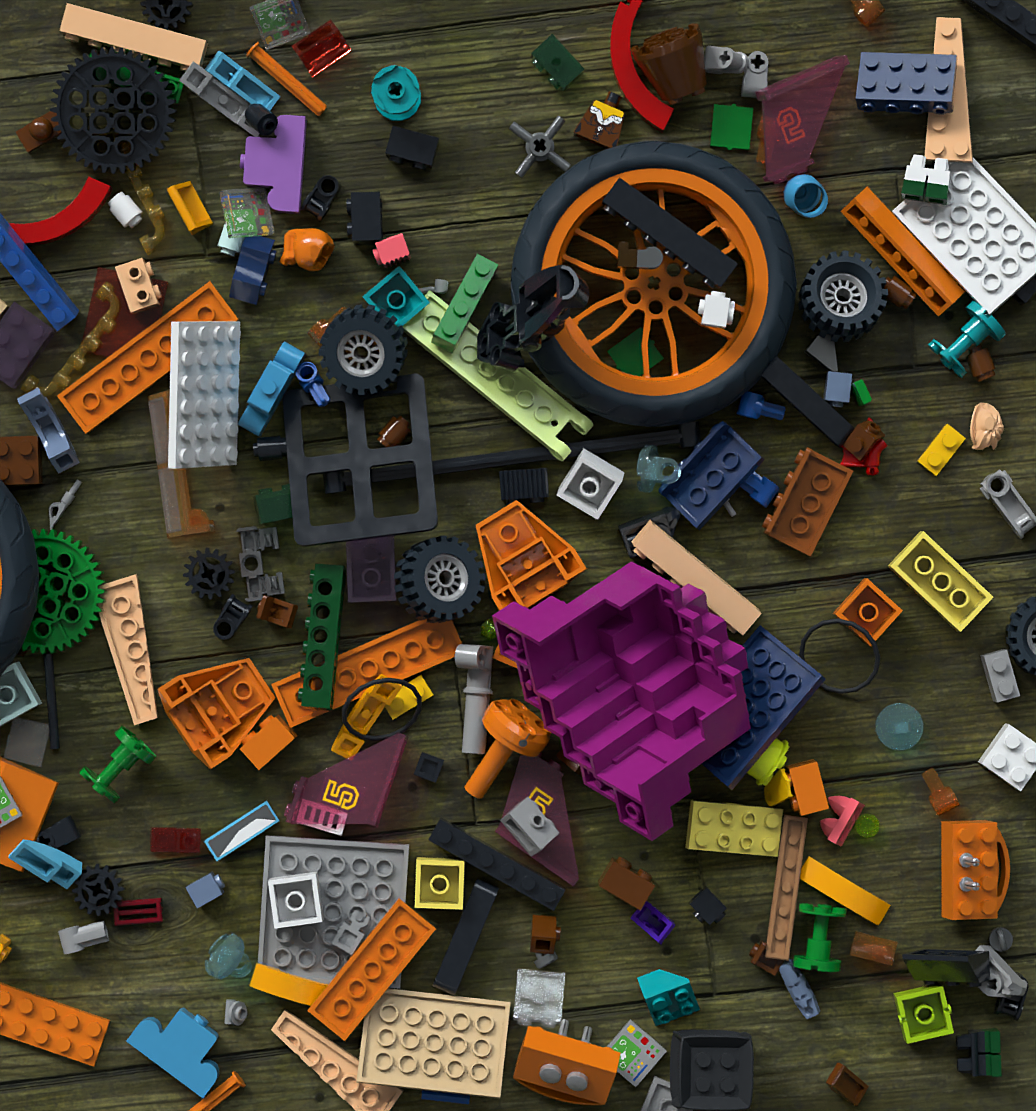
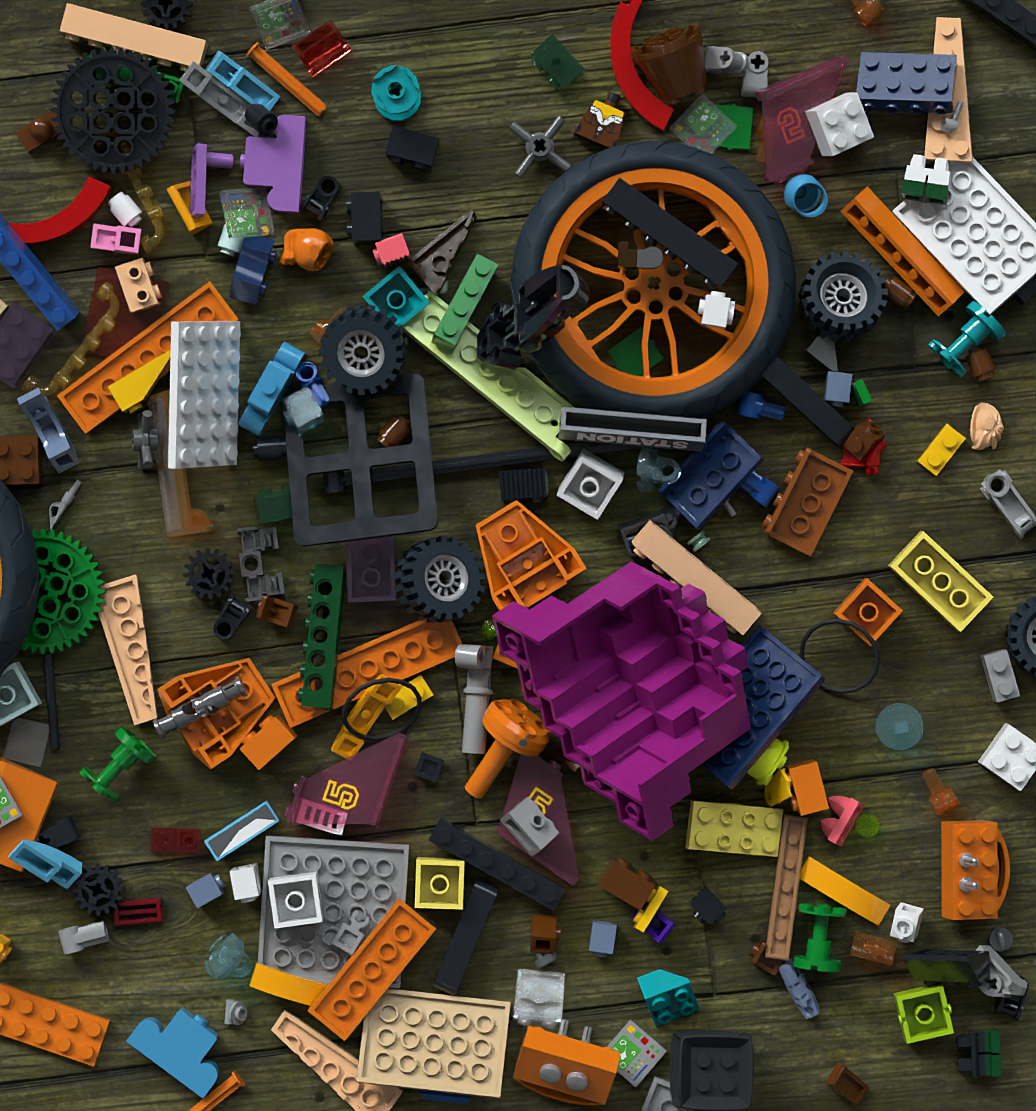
none -> bright pink brick [90,224,141,254]
none -> yellow slope [108,350,171,414]
none -> dark grey bar [132,410,158,470]
none -> dark grey piece [153,676,248,739]
none -> medium lavender piece [190,143,233,220]
none -> white brick [230,863,262,903]
none -> clear light blue head [282,386,325,435]
none -> dark brown wing [407,209,477,296]
none -> dark grey brick [558,407,707,452]
none -> sand blue brick [589,920,617,957]
none -> yellow plate [633,886,668,933]
none -> clear tile [669,94,737,154]
none -> sand green bush [687,530,710,552]
none -> white brick [805,92,874,156]
none -> white brick [890,902,924,943]
none -> light grey hand [940,101,964,133]

